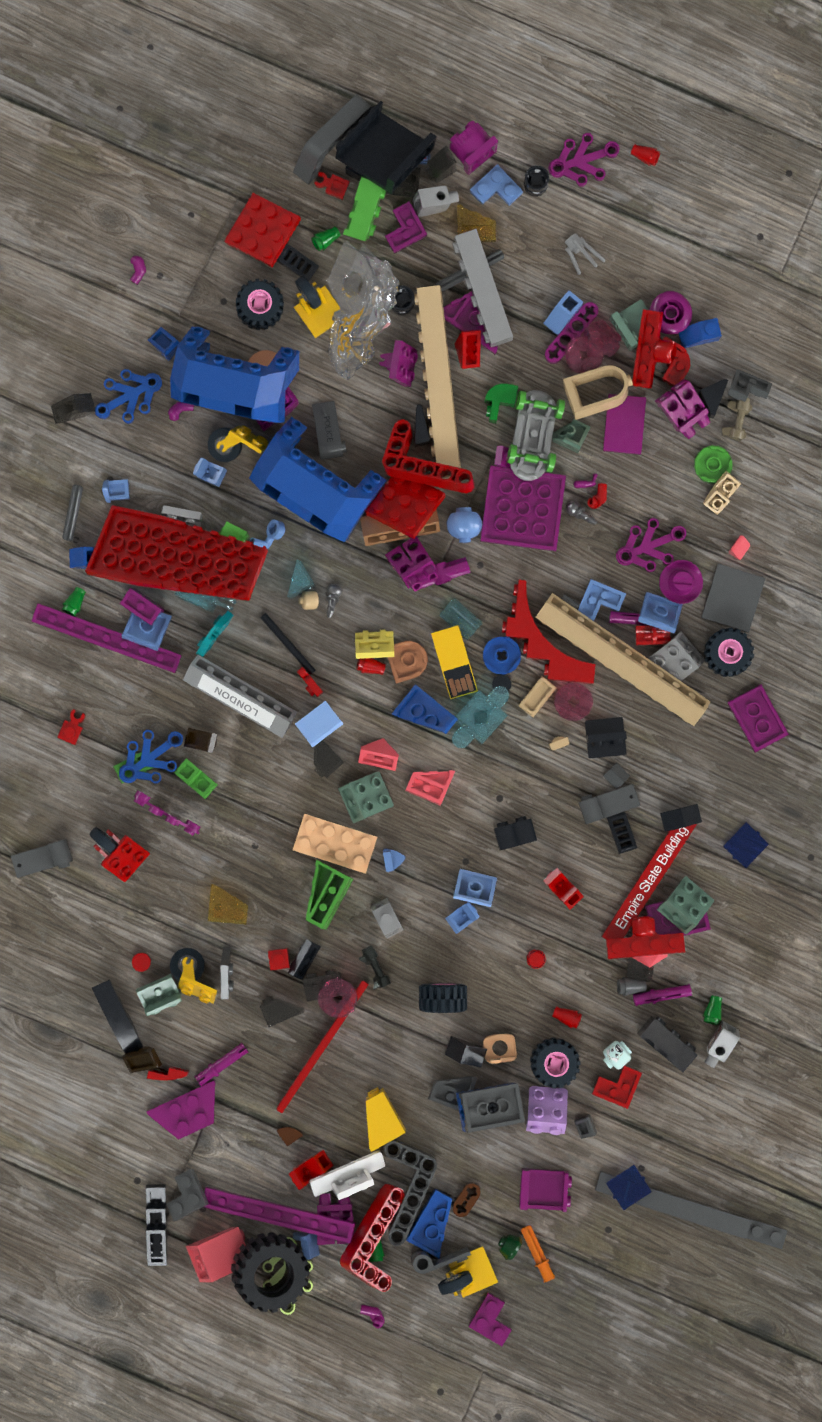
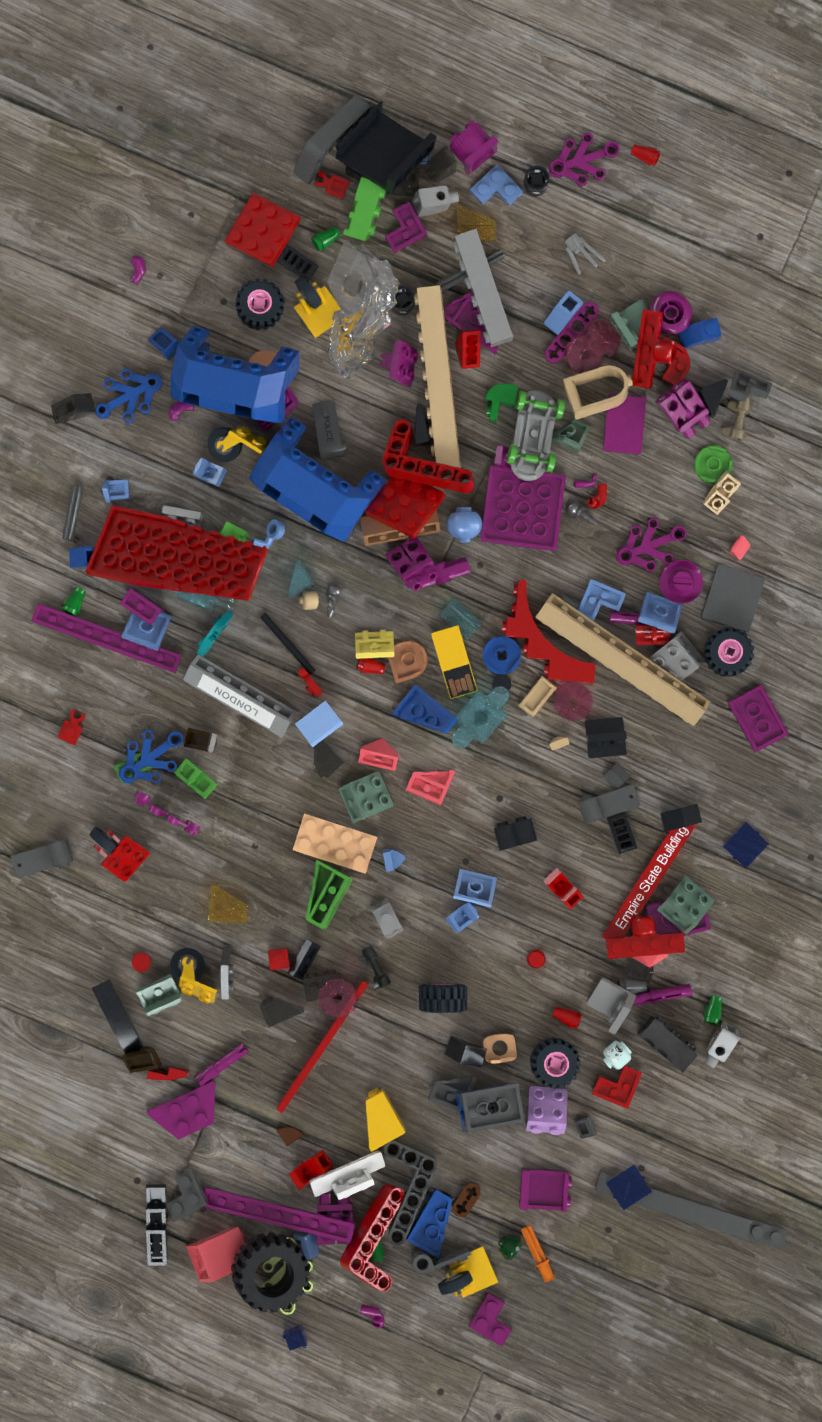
none -> clear blue panel [283,1324,308,1351]
none -> light grey bracket [587,978,636,1034]

